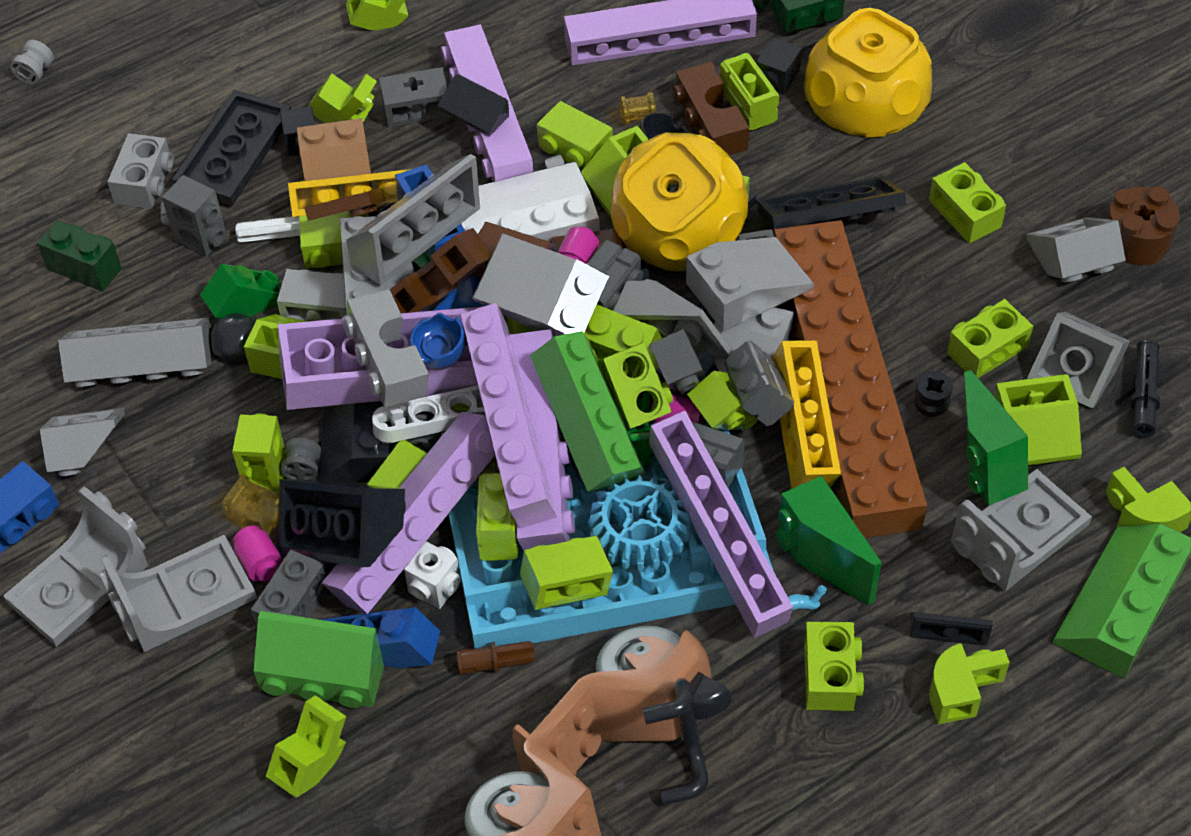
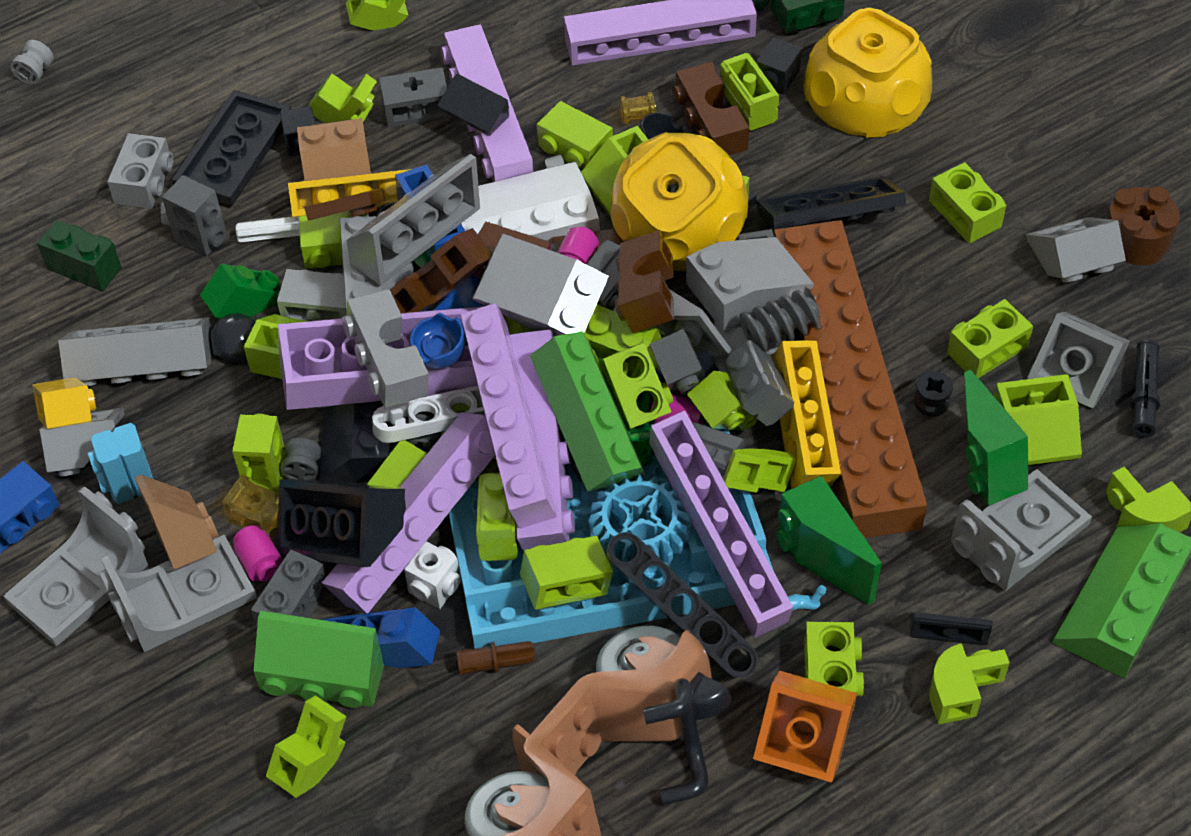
none -> yellow brick [32,377,96,429]
none -> medium azure brick [88,423,153,504]
none -> medium nougat slope [134,475,219,570]
none -> black beam [606,532,758,678]
none -> reddish brown arch [615,230,674,333]
none -> lime slope [723,449,797,493]
none -> dark grey piece [740,287,821,352]
none -> orange brick [753,671,857,783]

